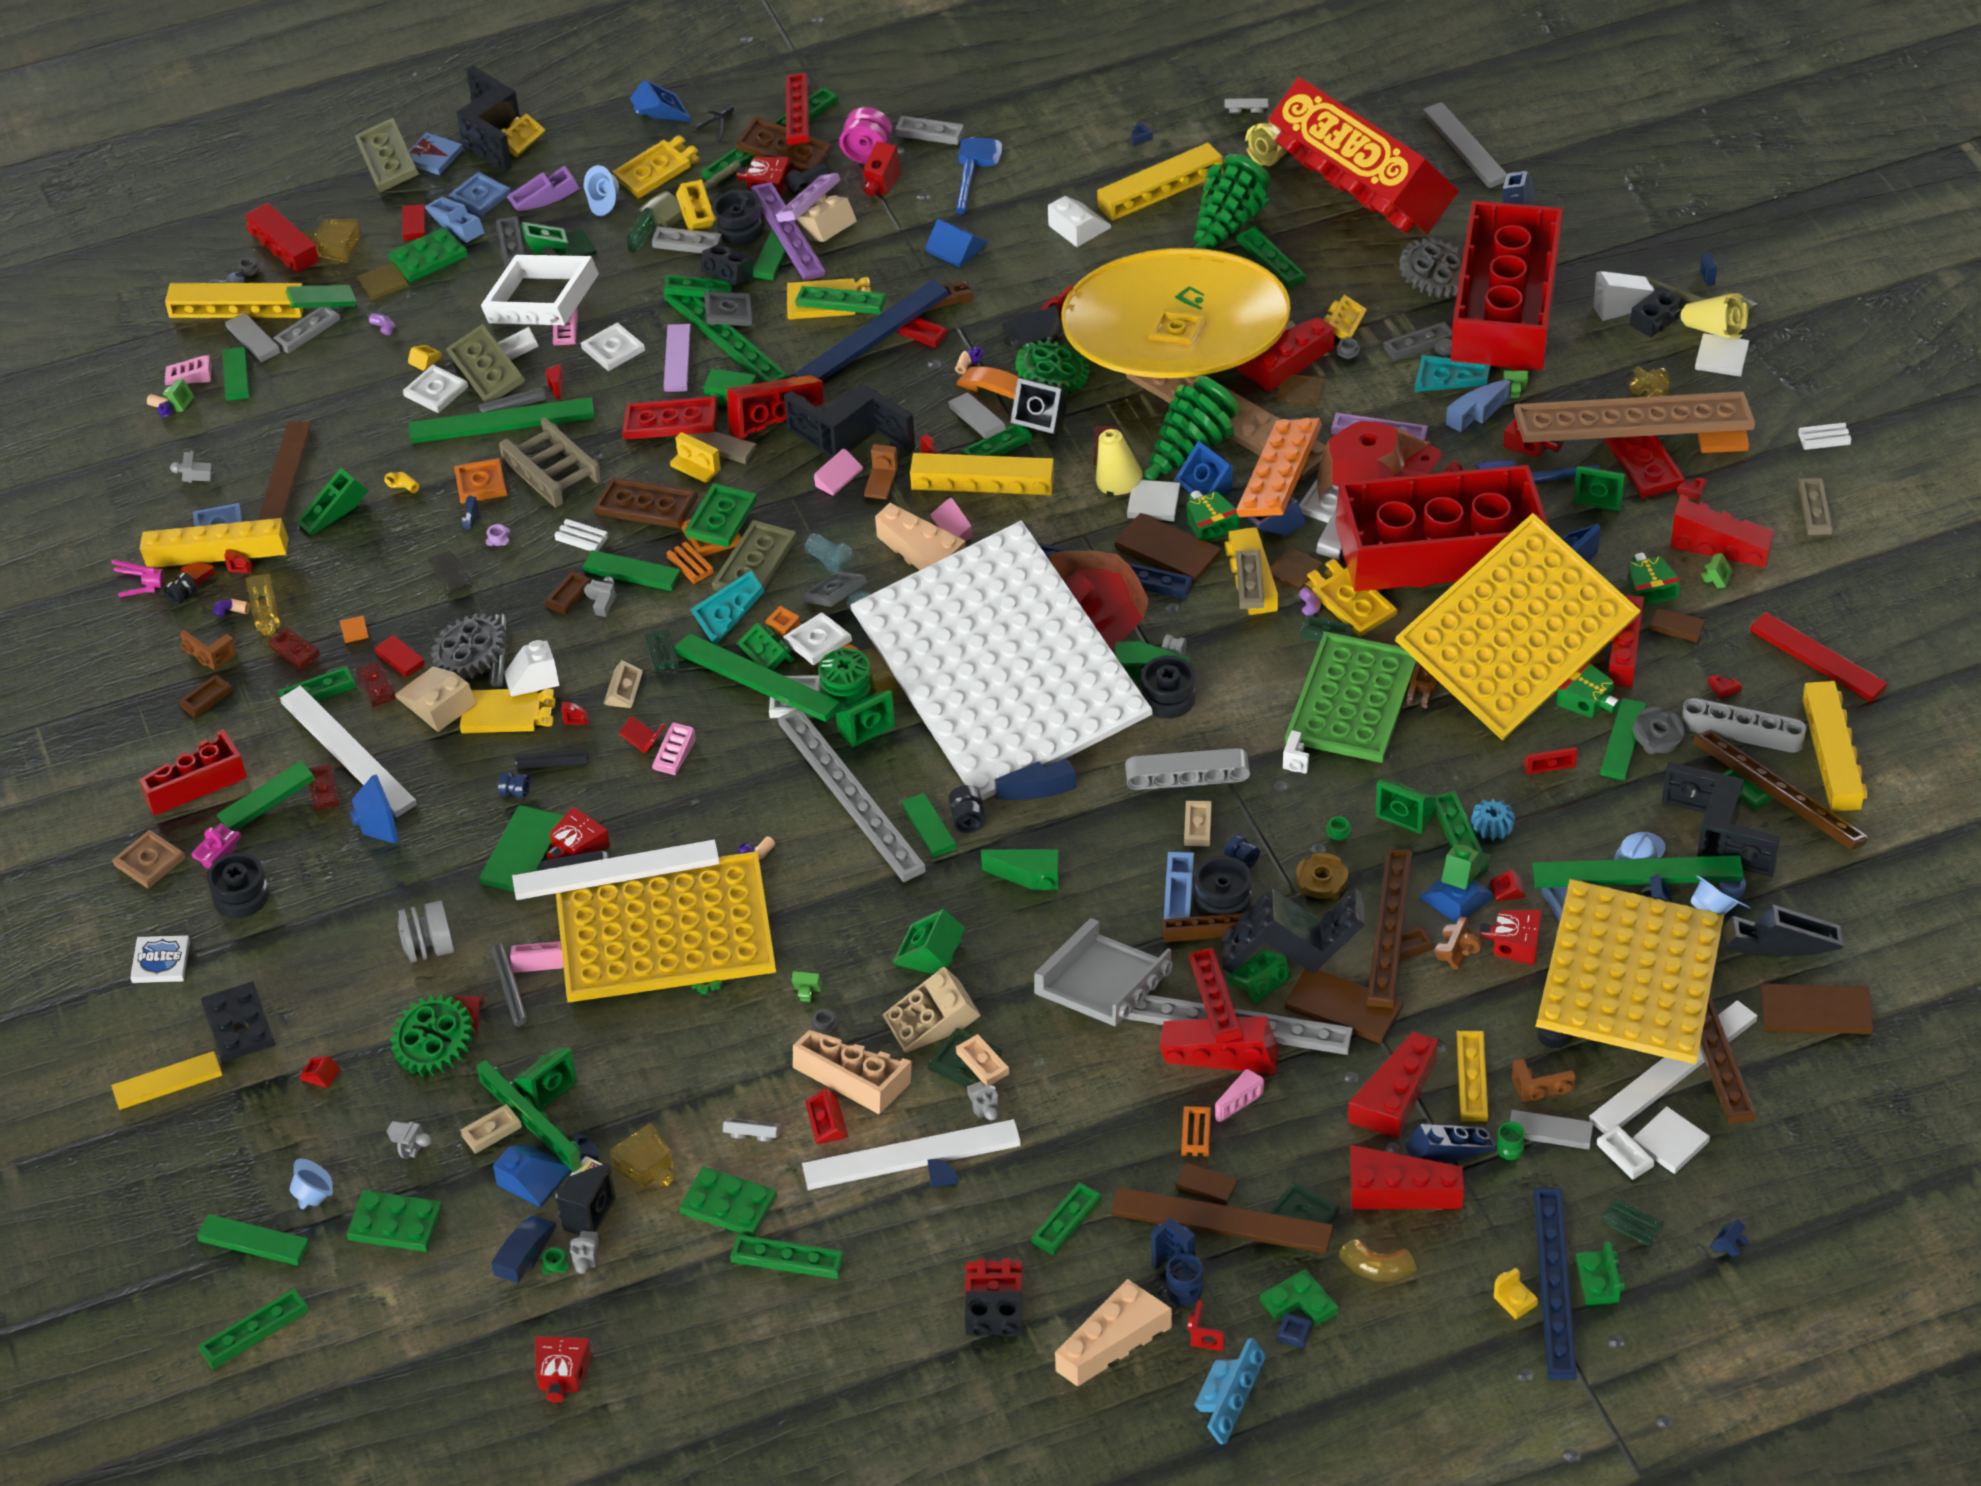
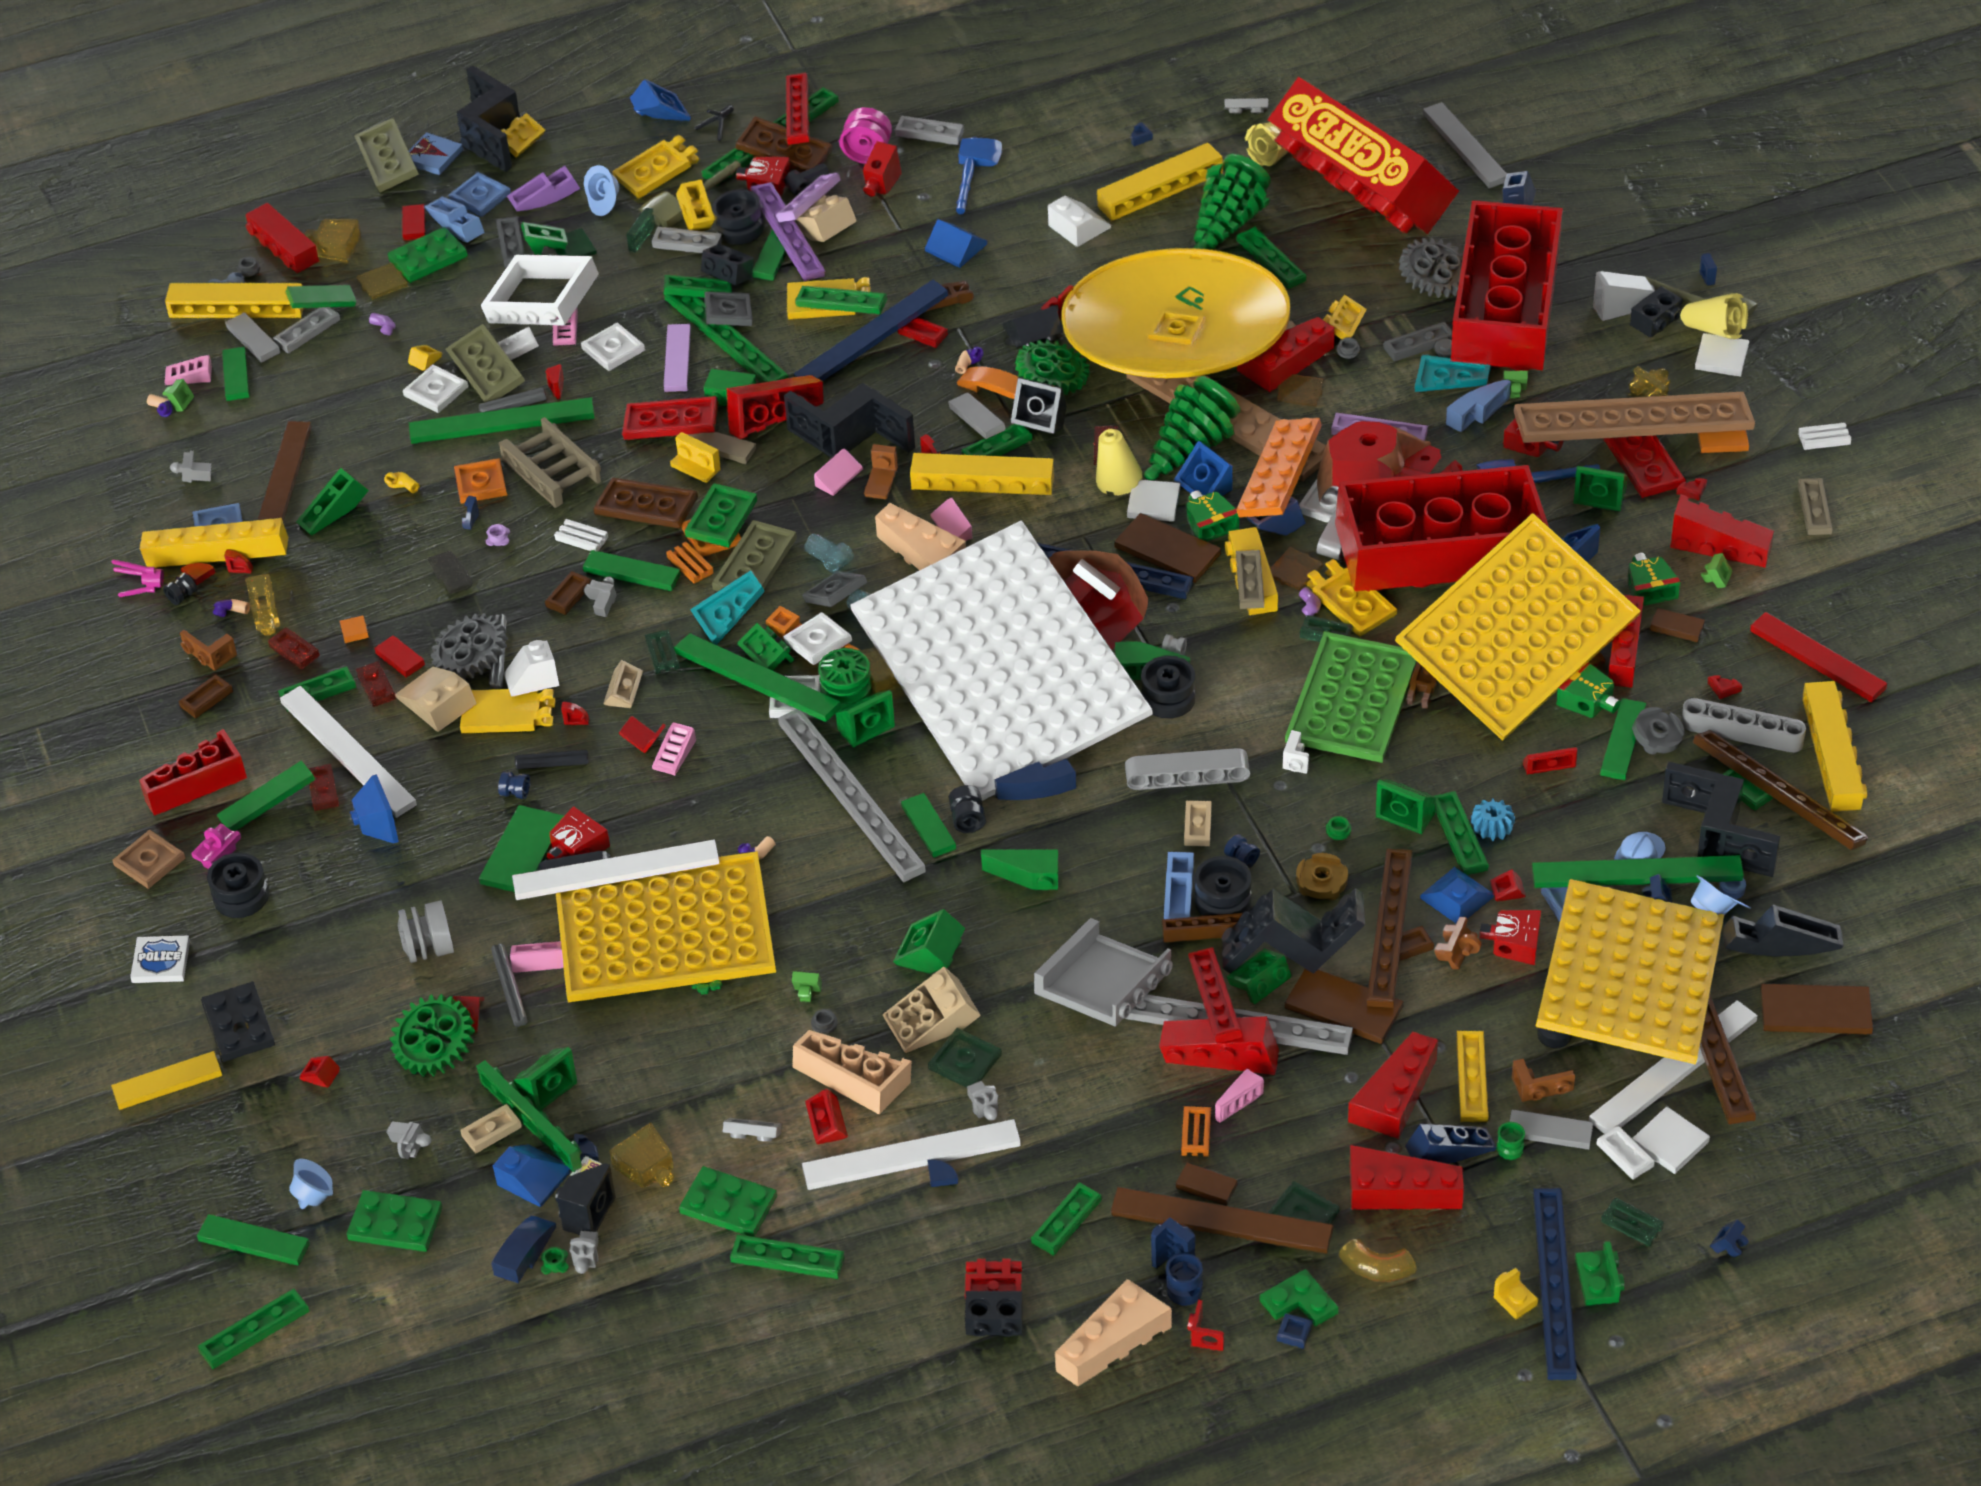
red torso [535,1336,592,1403] -> none
light nougat plate [956,1034,1009,1086] -> none
dark azure bracket [1195,1338,1266,1444] -> none
green slope [1441,844,1491,890] -> none
none -> white tile [1073,559,1120,600]

